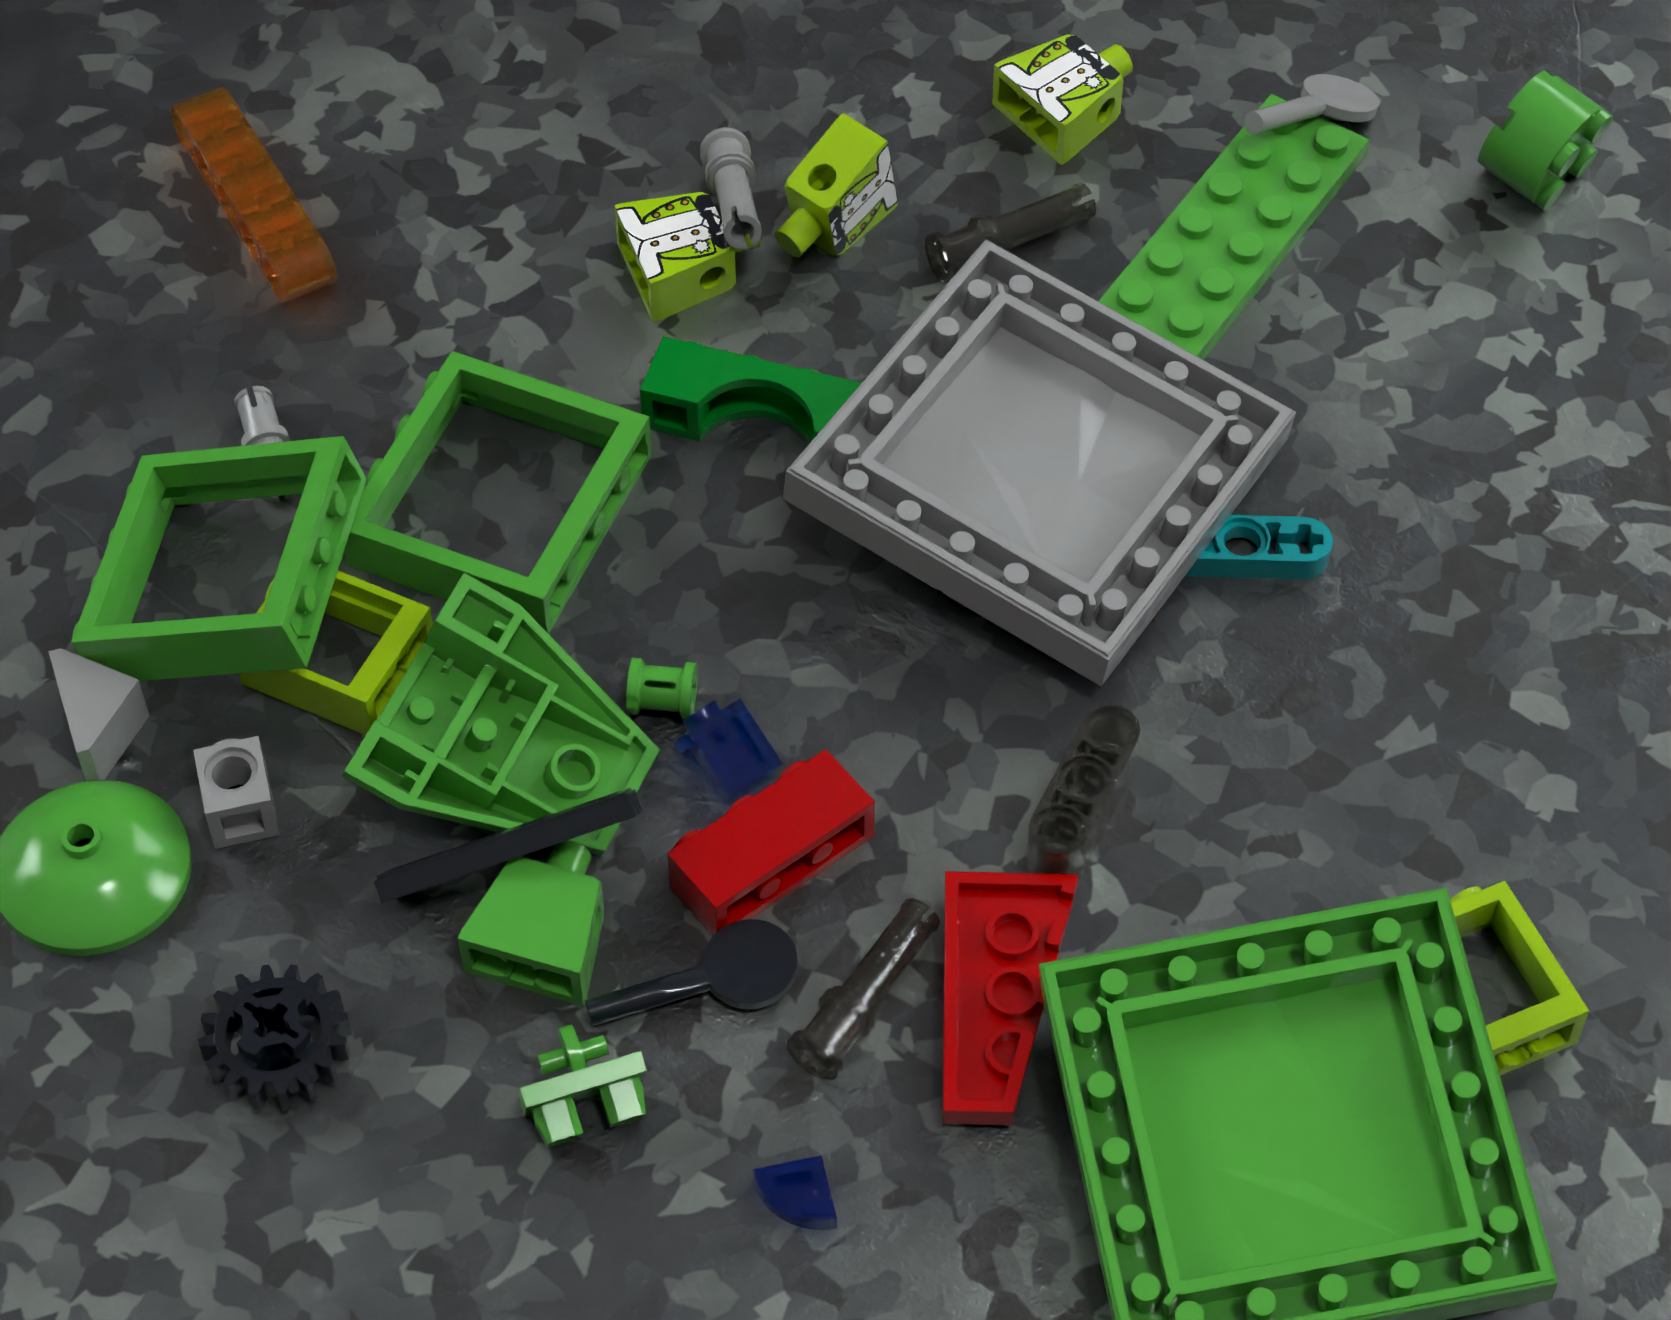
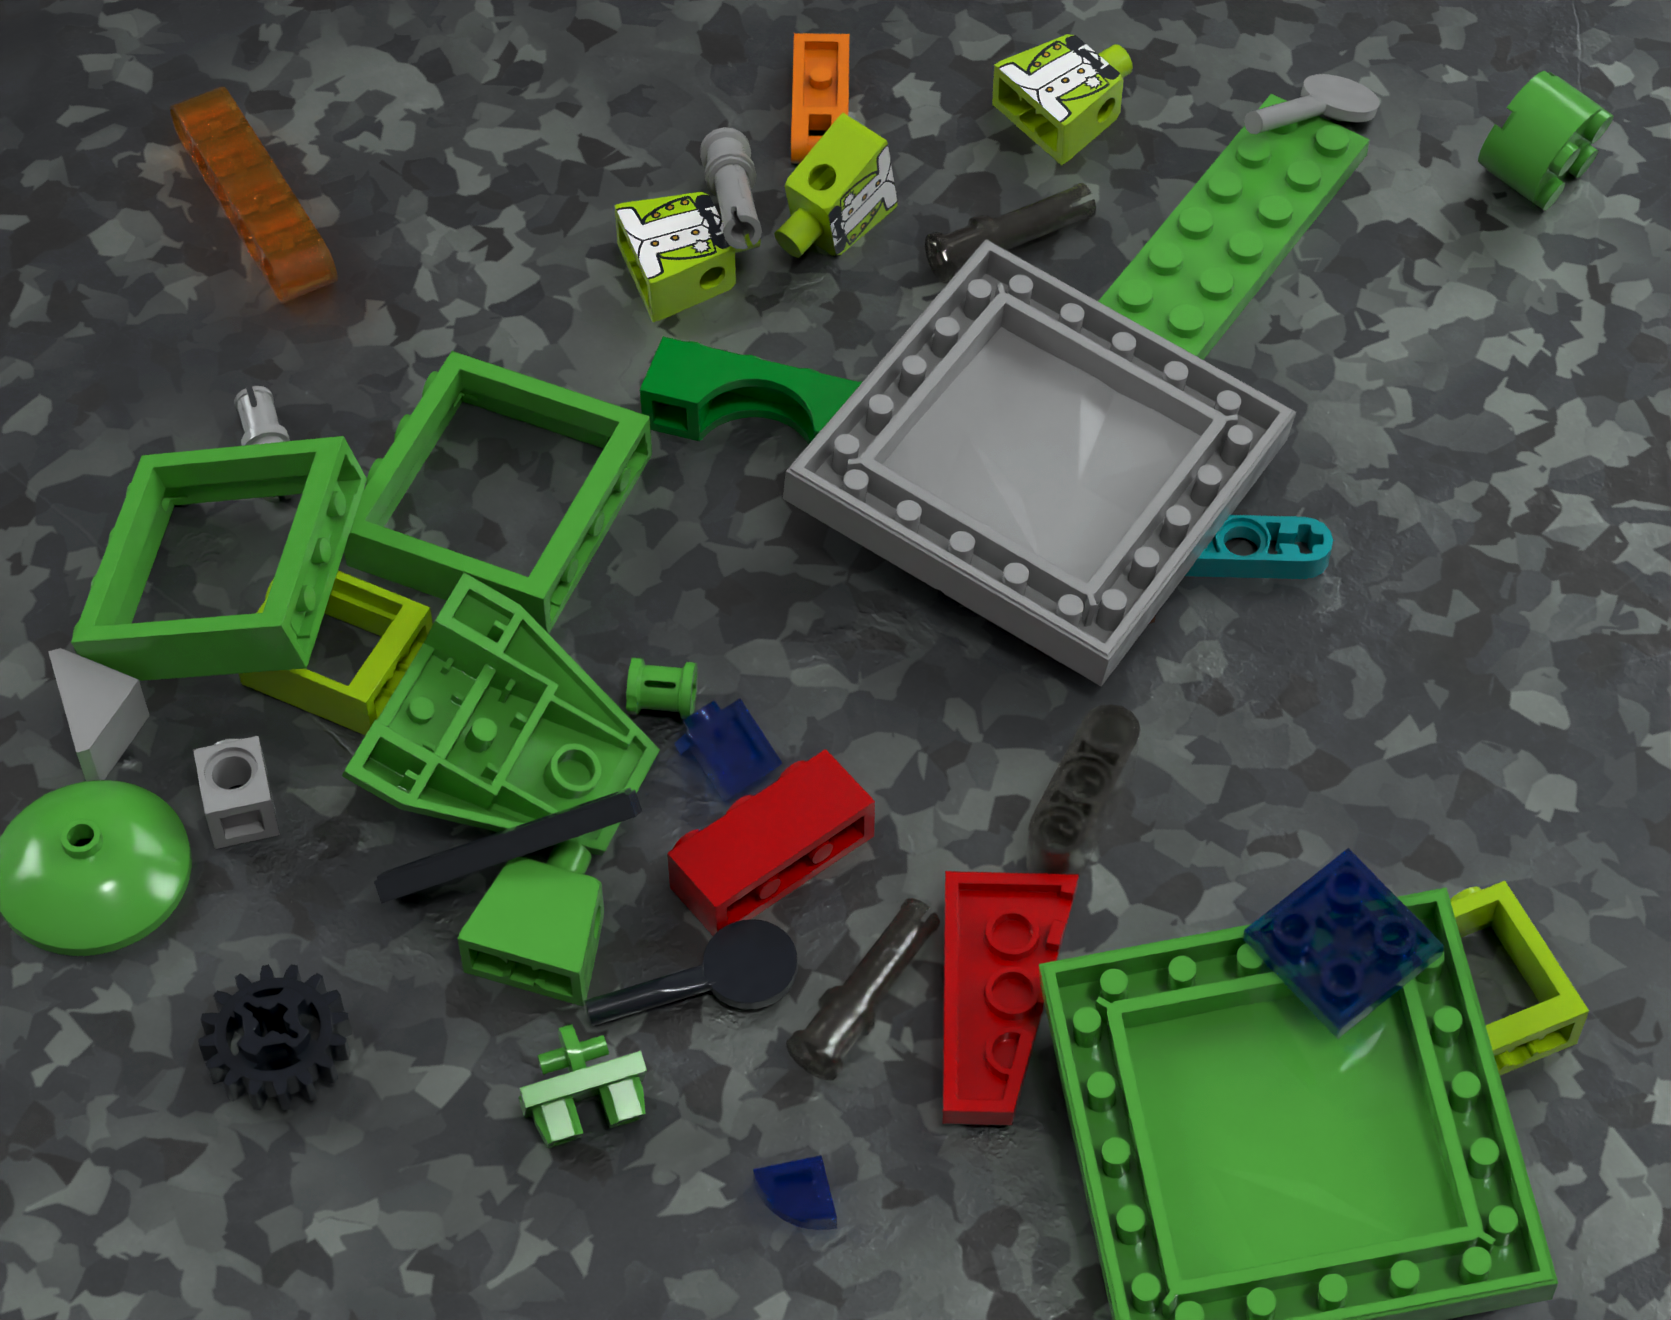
none -> orange plate [791,33,850,164]
none -> clear blue tile [1243,848,1444,1039]

